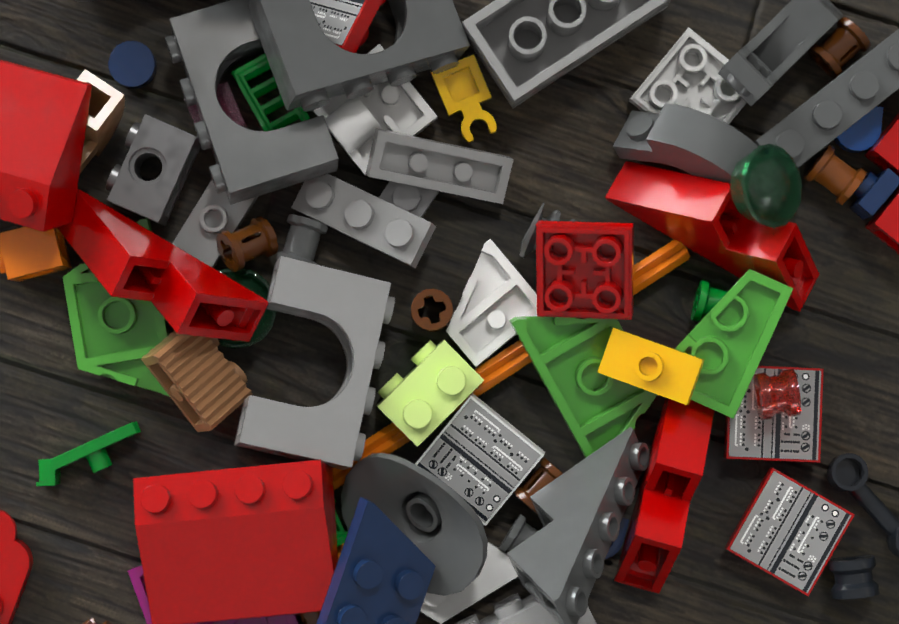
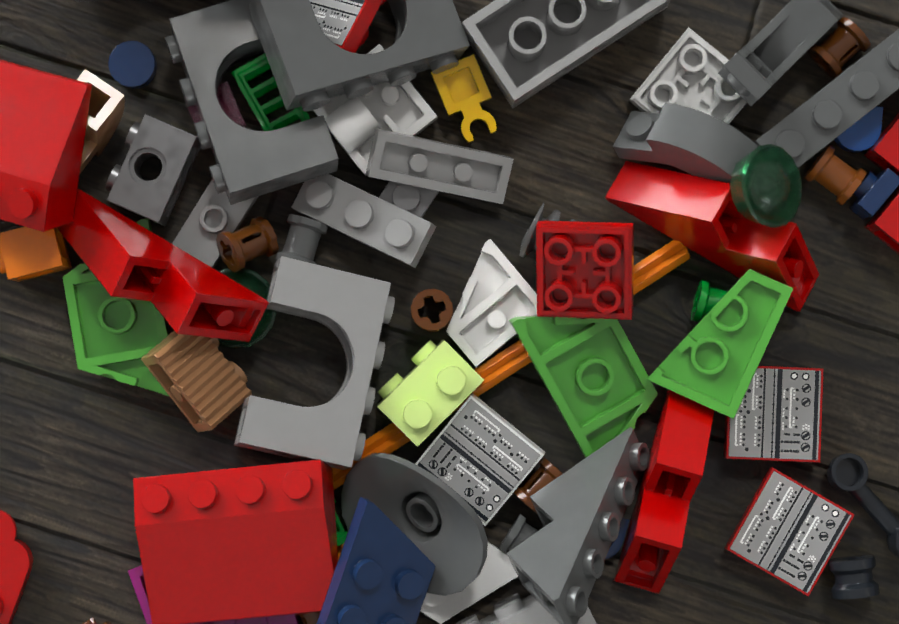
green piece [36,421,142,486] -> none
yellow plate [597,328,705,405] -> none
clear red wheel [753,369,801,420] -> none

